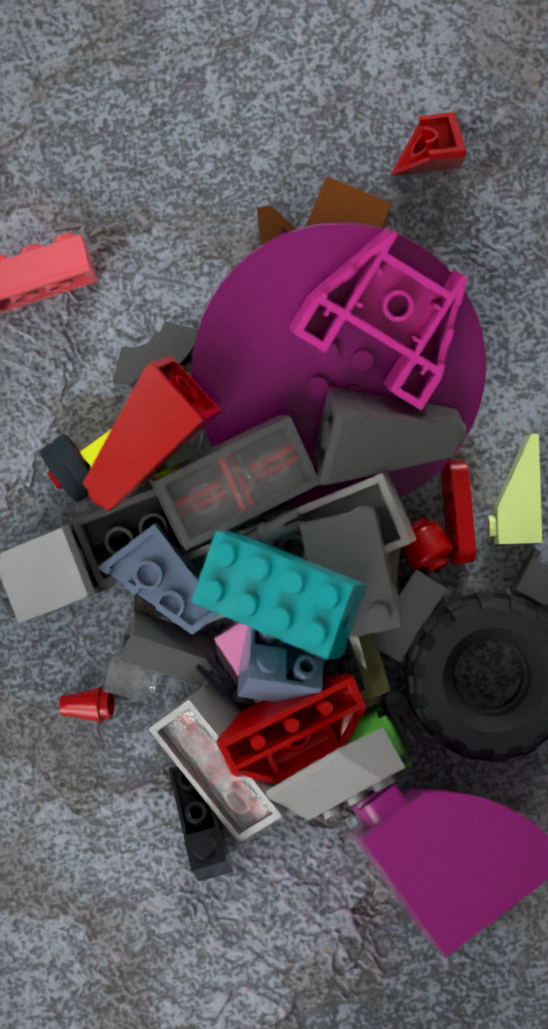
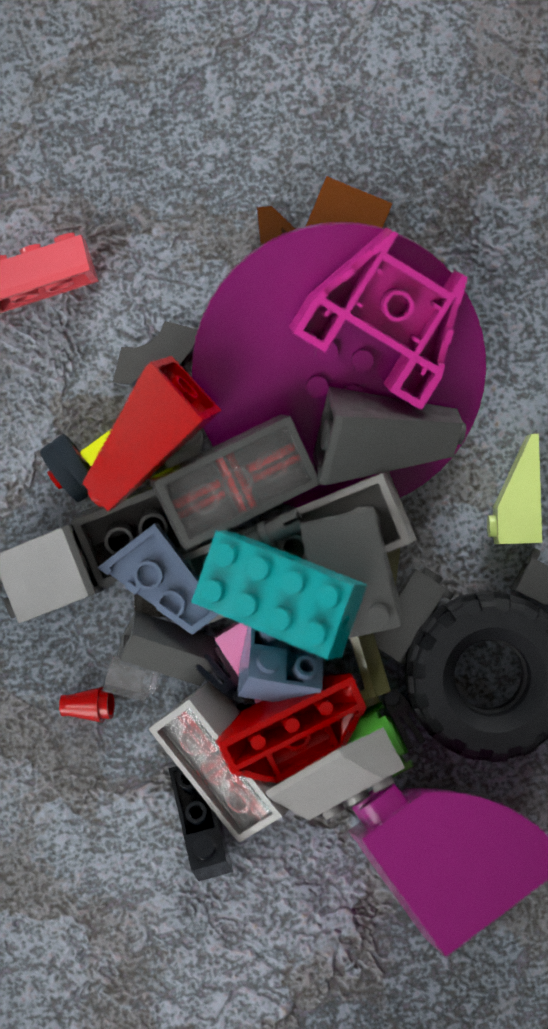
red slope [390,112,466,176] -> none
red head [400,518,453,573] -> none
red beam [441,459,476,565] -> none

